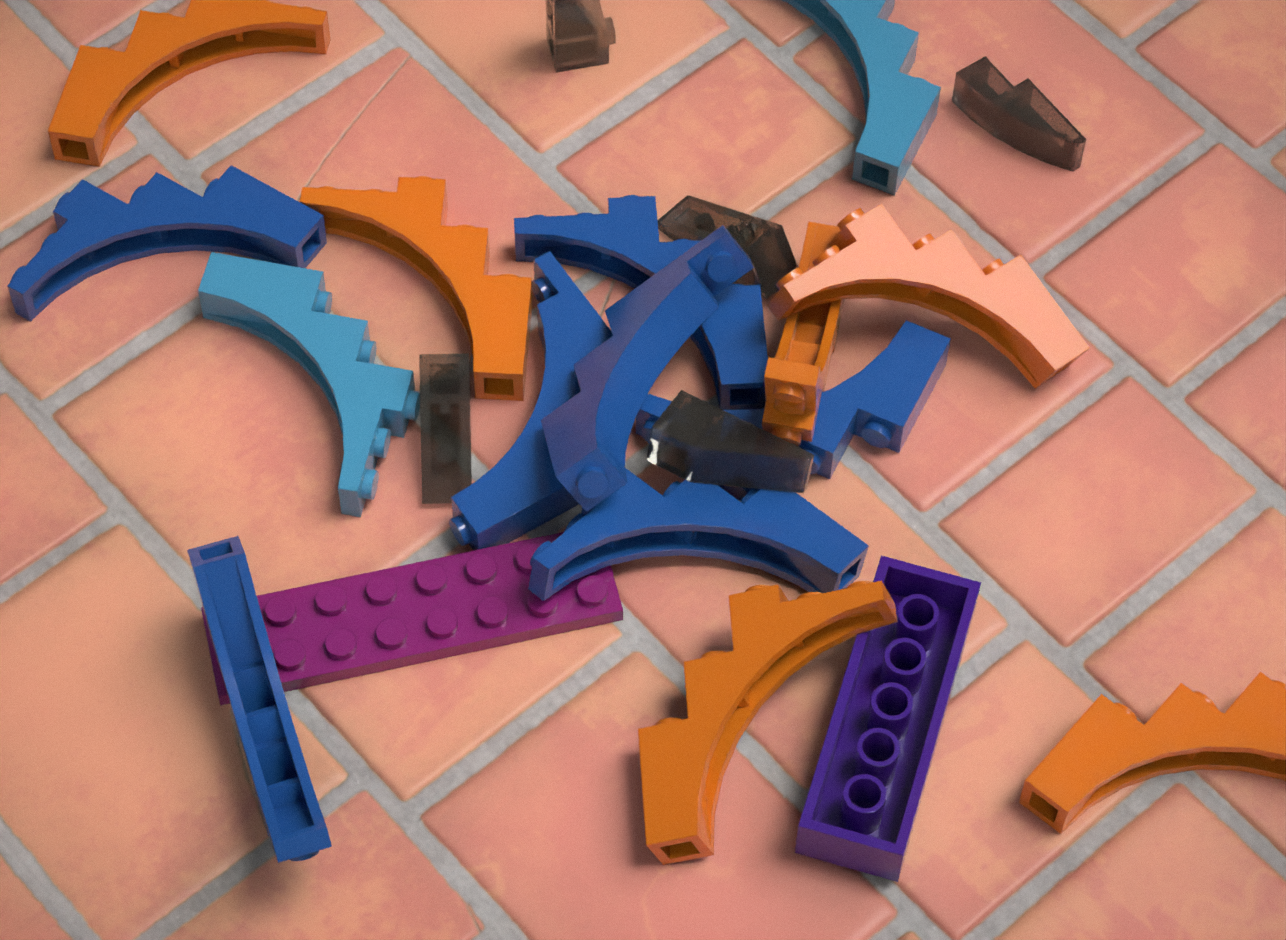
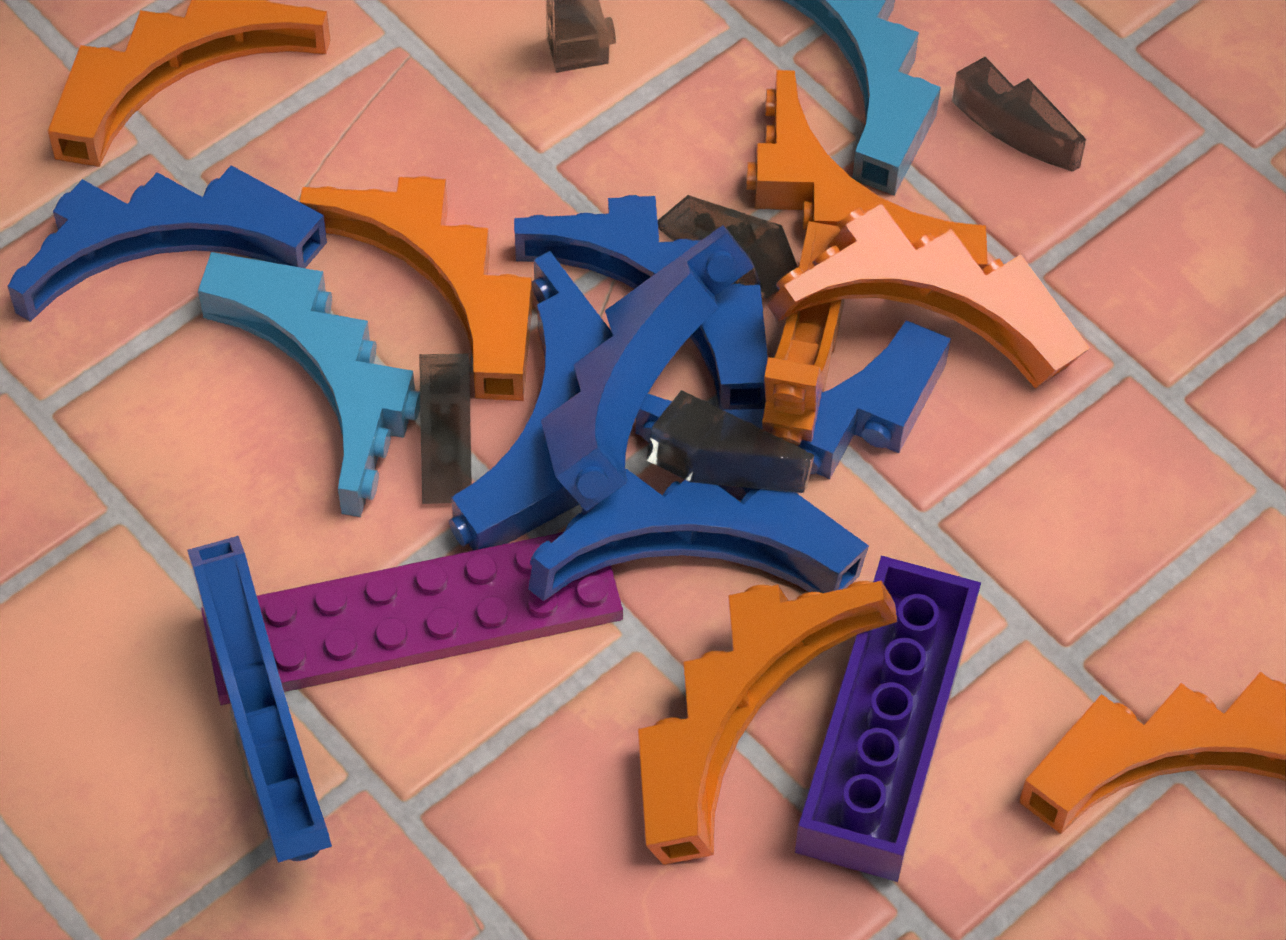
none -> orange arch [746,70,988,270]

